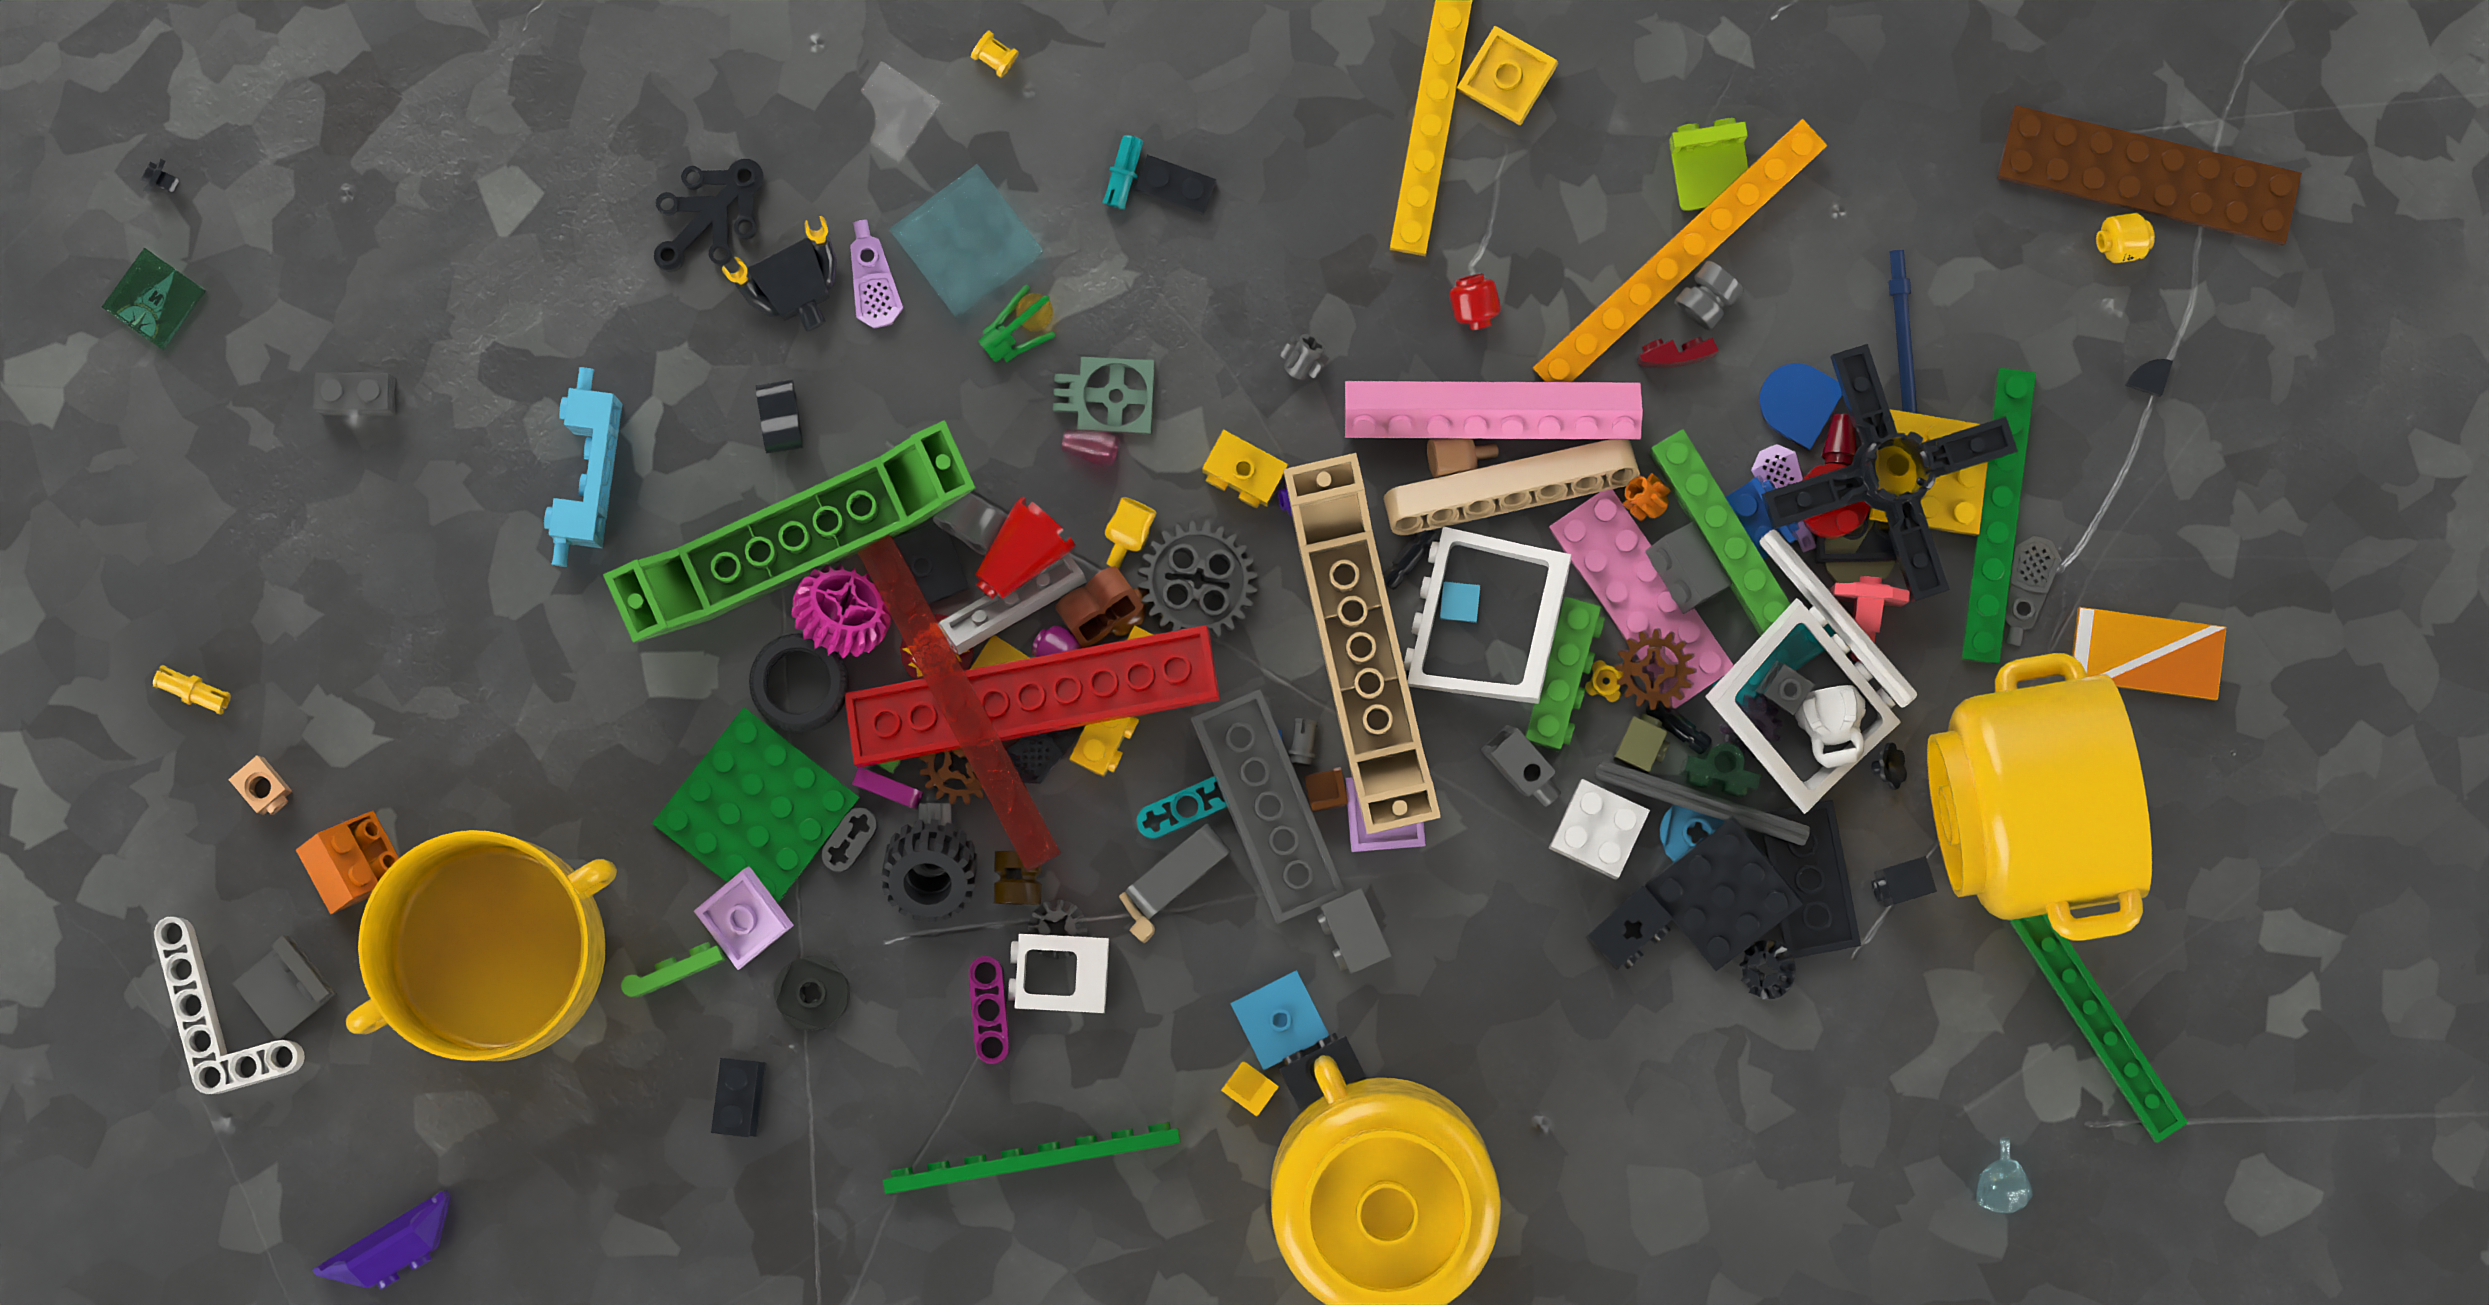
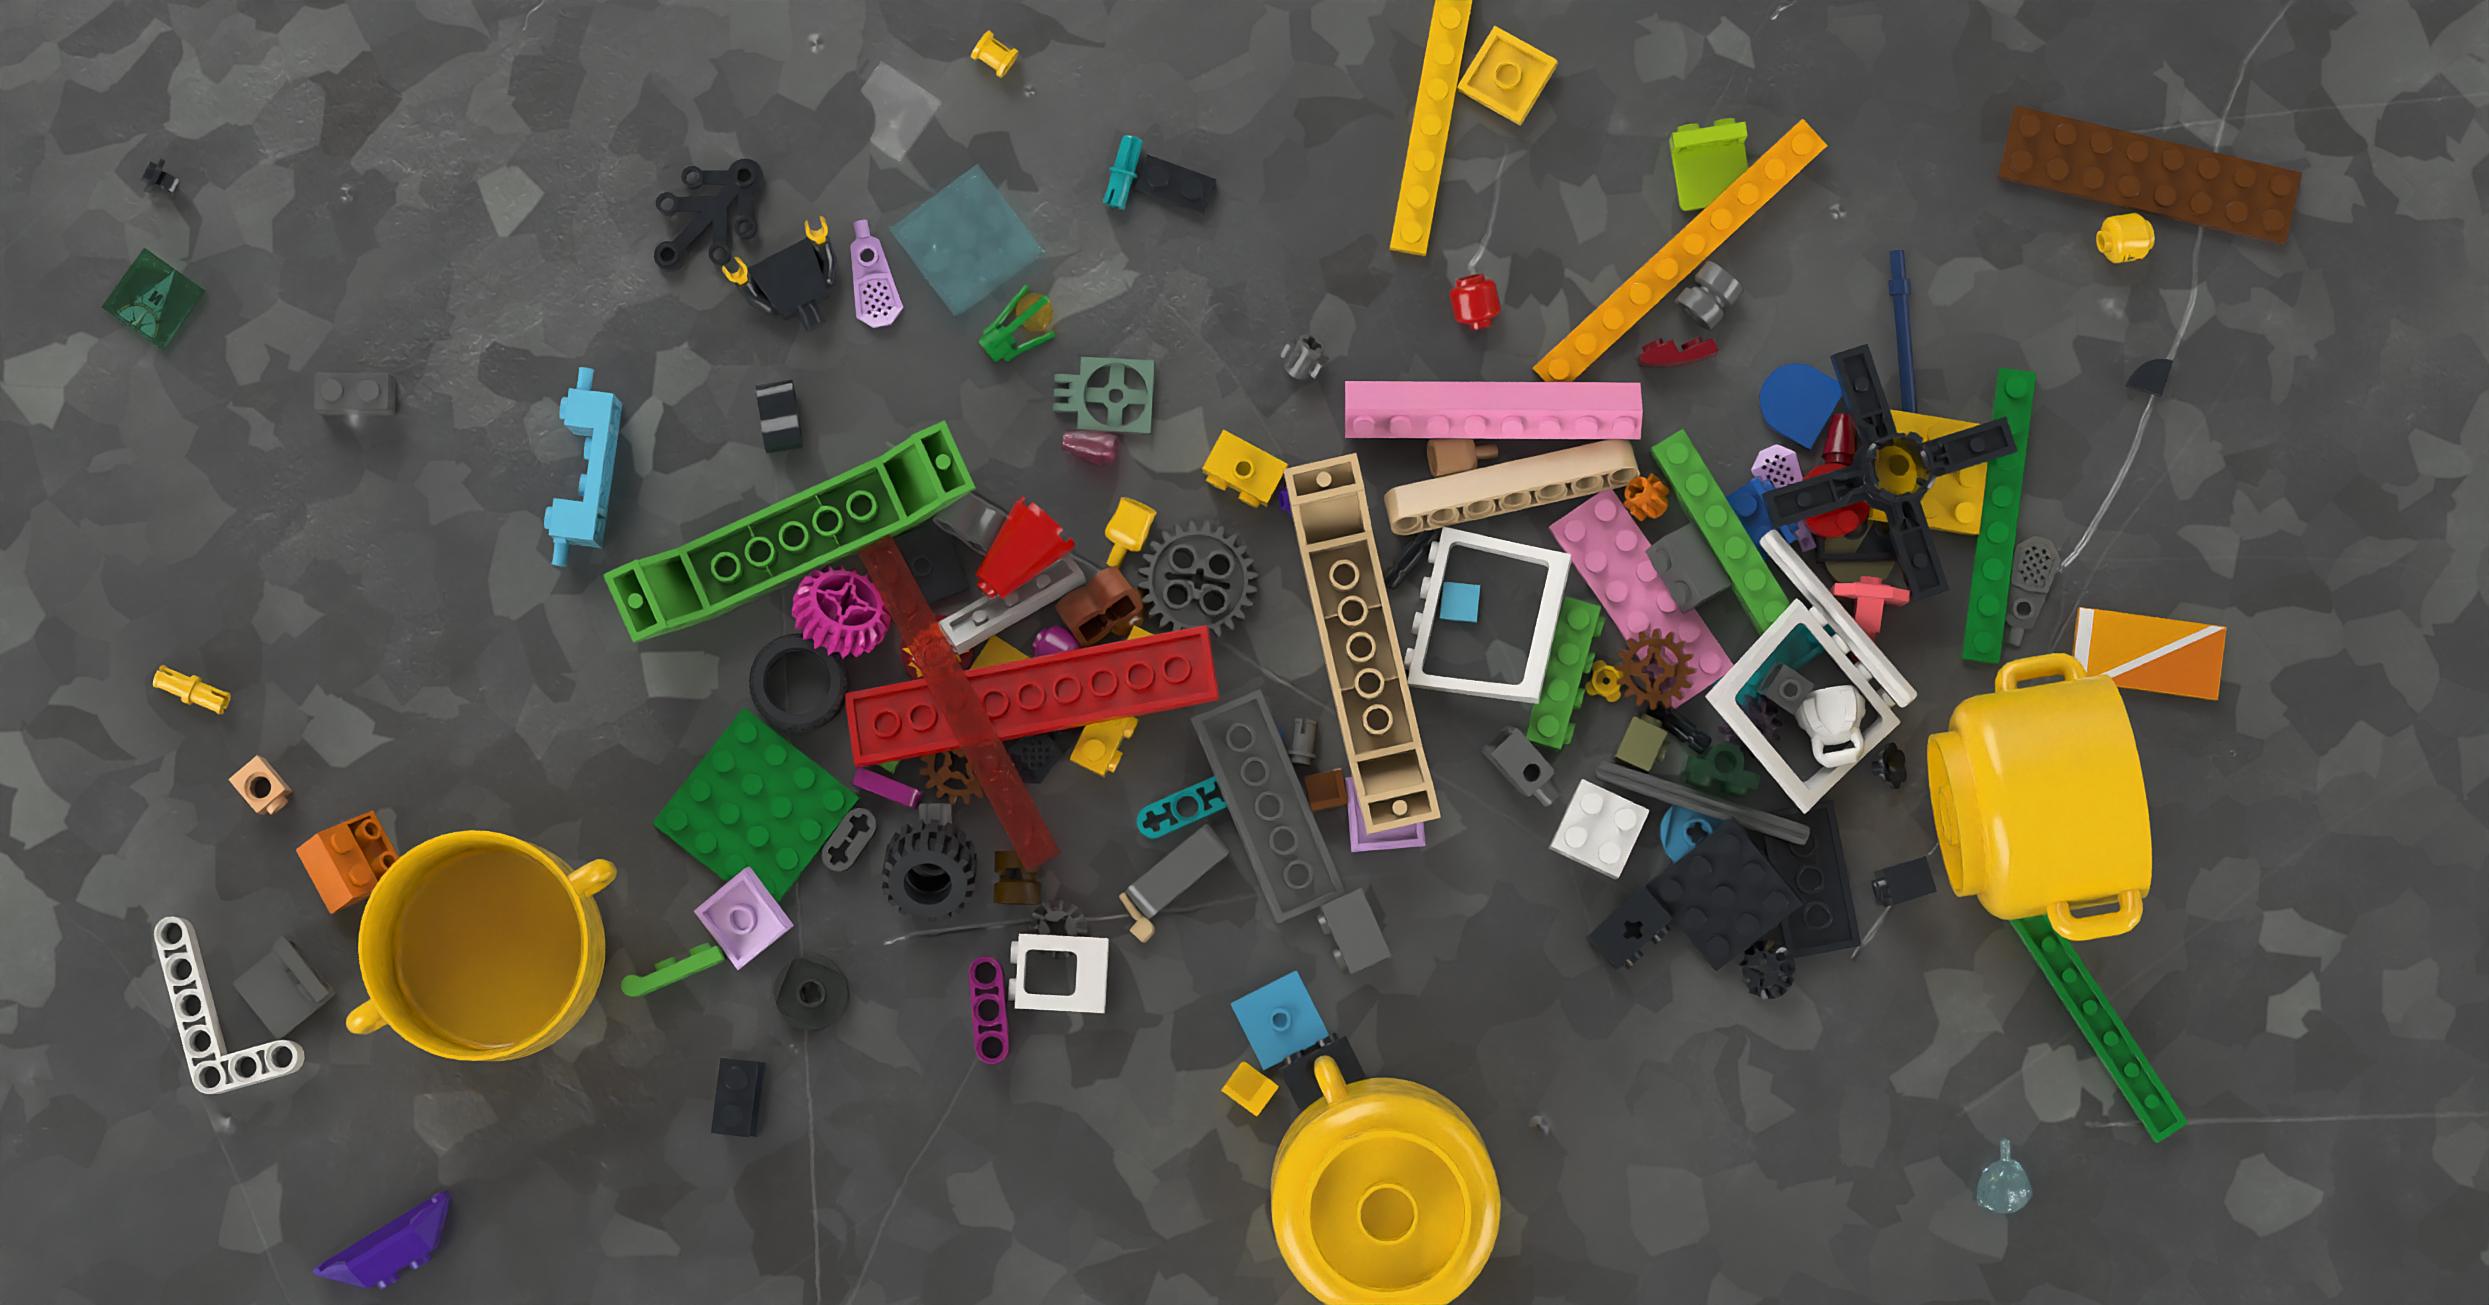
green plate [883,1122,1181,1194] -> none

